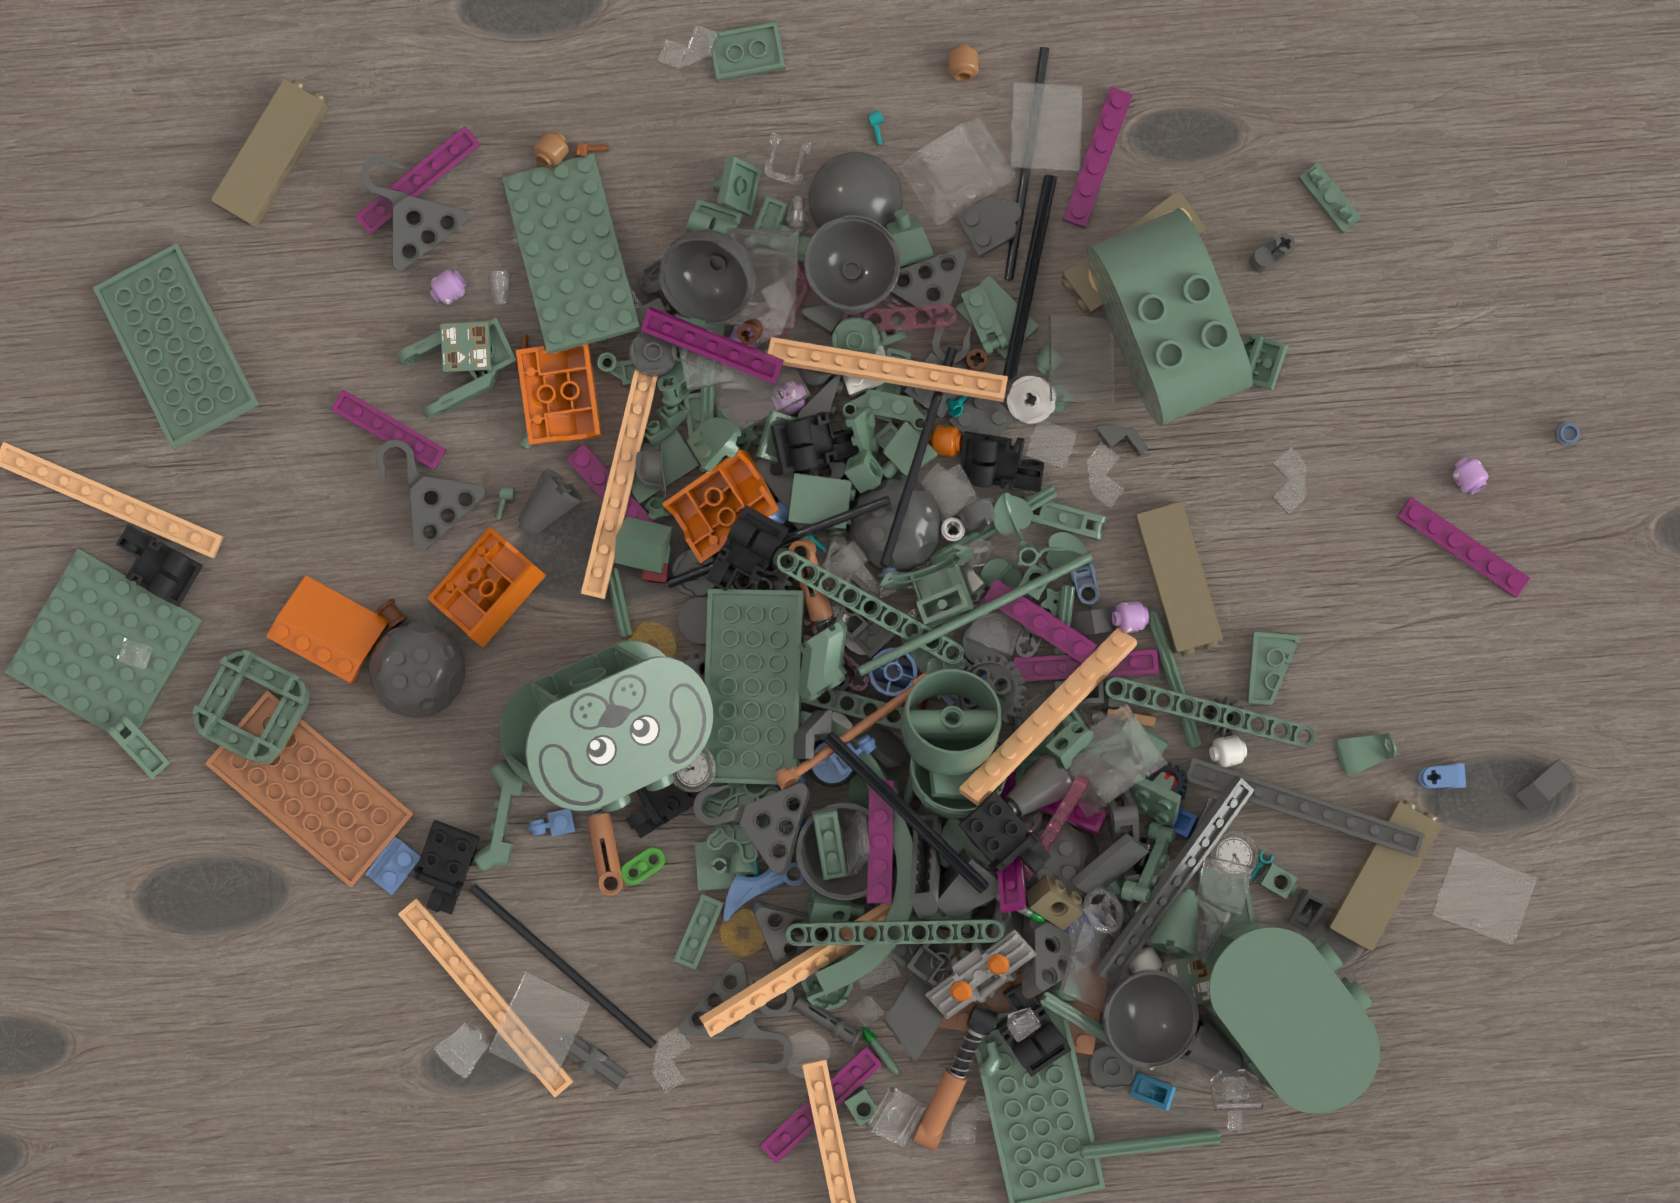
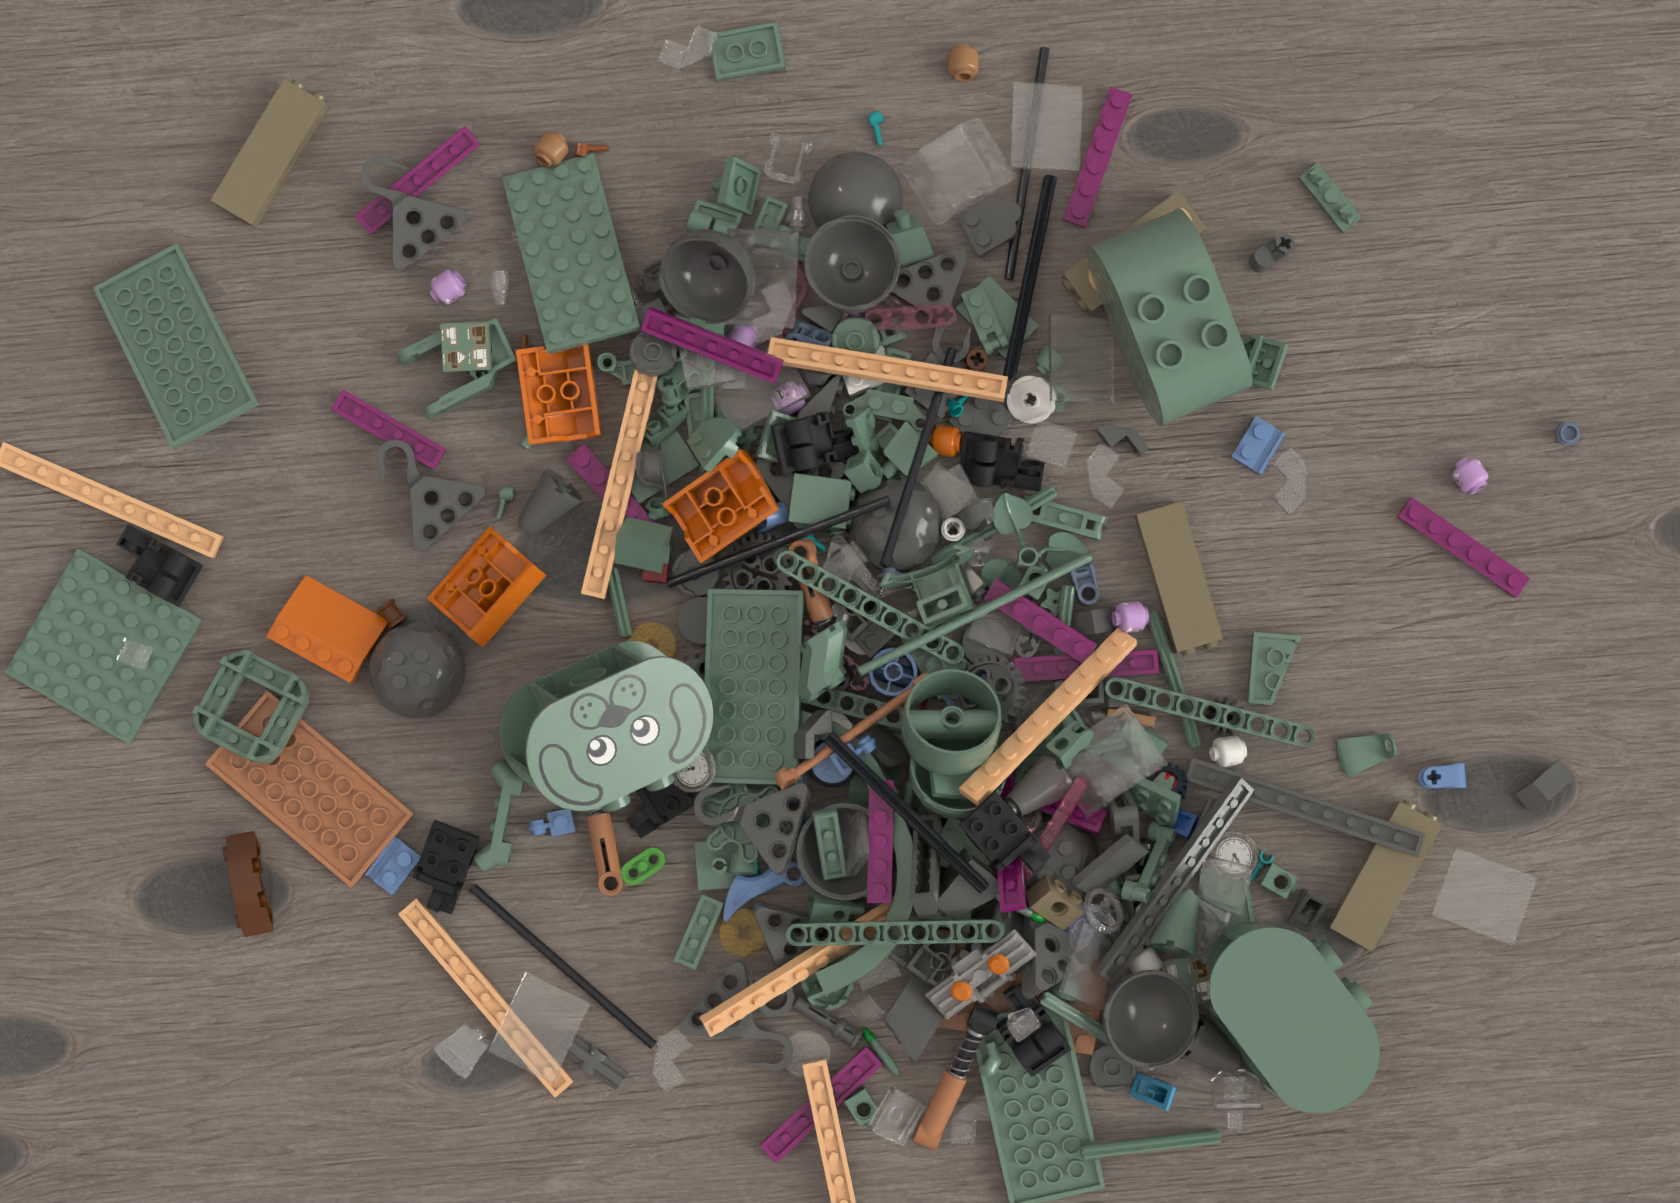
sand green plate [106,713,170,779] -> none
black plate [705,505,788,591] -> none
reddish brown bush [737,319,764,345] -> none
none -> reddish brown brick [222,831,273,937]
none -> sand blue piece [785,321,832,347]
none -> medium blue plate [1230,416,1285,475]

